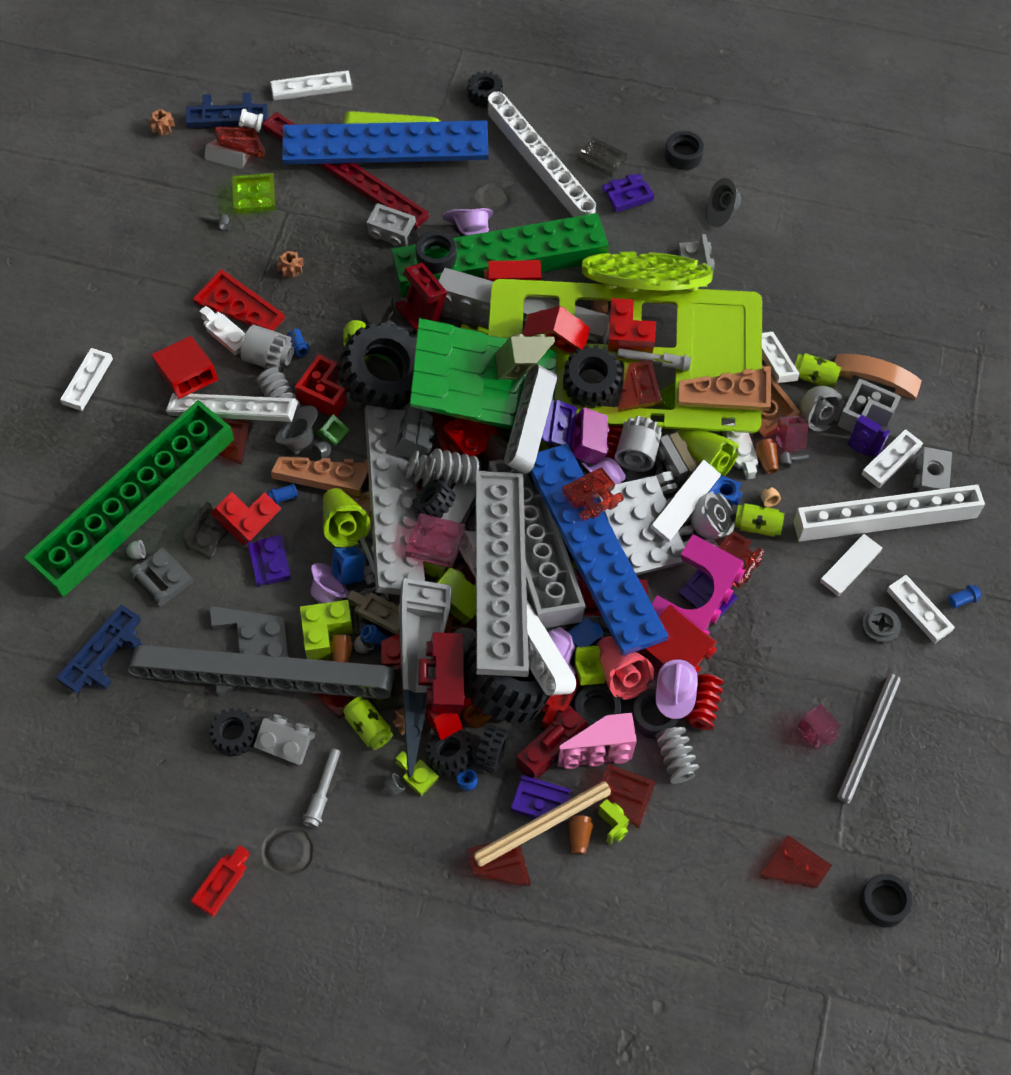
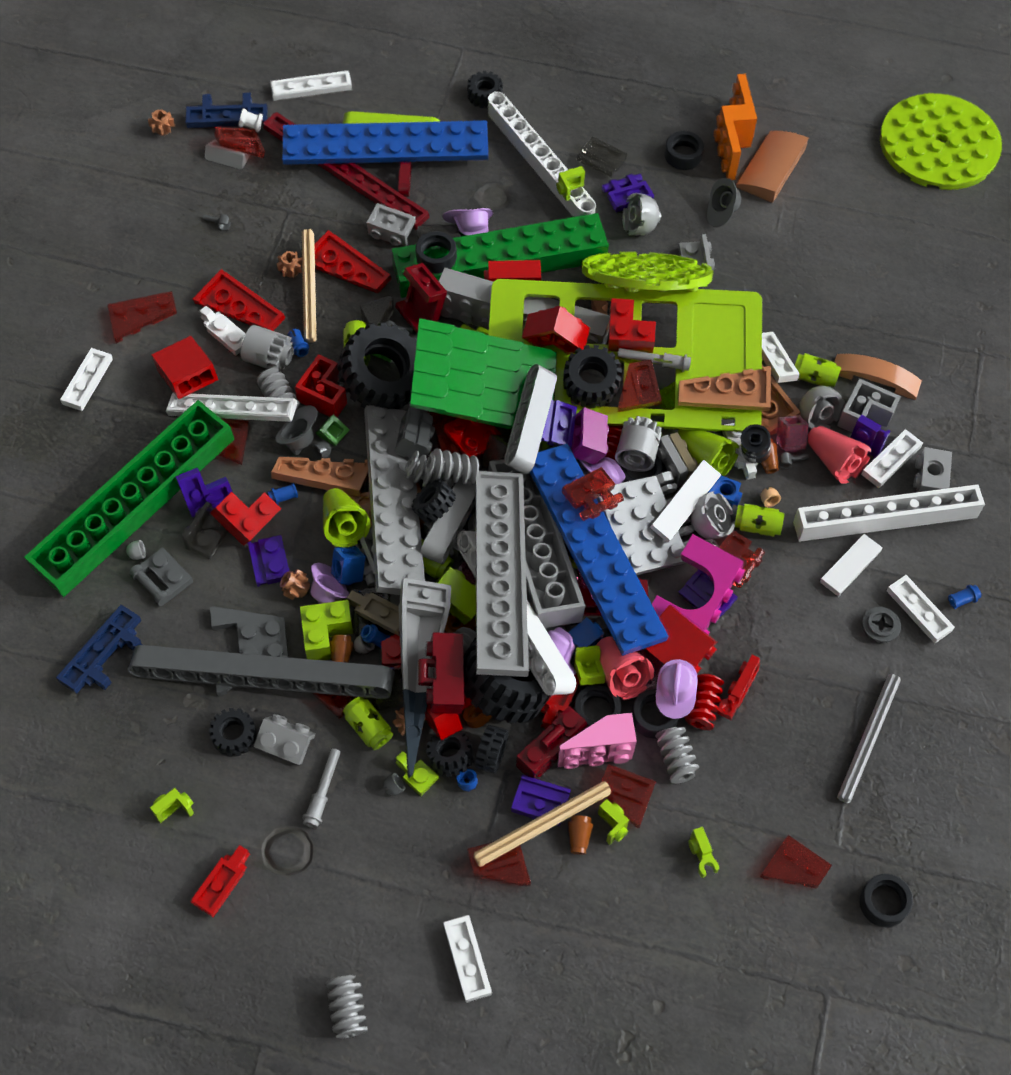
clear neon green plate [232,173,276,213] -> none
clear pink plate [405,513,466,568] -> none
olive slope [495,334,555,380] -> none
clear pink brick [798,704,841,749] -> none
none -> clear red wing [108,291,177,343]
none -> lime bracket [150,788,194,823]
none -> dark purple plate [176,468,232,517]
none -> nougat gear [280,569,310,600]
none -> red wing [301,230,392,294]
none -> tan axle [302,229,317,343]
none -> light grey piece [326,975,368,1038]
none -> dark red beam [398,162,411,197]
none -> white plate [443,915,492,1002]
none -> lime bracket [556,166,585,201]
none -> light grey cylinder [622,193,661,236]
none -> lime plate [688,827,719,878]
none -> orange bracket [714,74,757,180]
none -> red hinge [718,655,760,720]
none -> nougat slope [736,131,809,203]
none -> black wheel [740,424,771,463]
none -> coral cone [808,426,871,484]
none -> lime plate [880,93,1002,190]

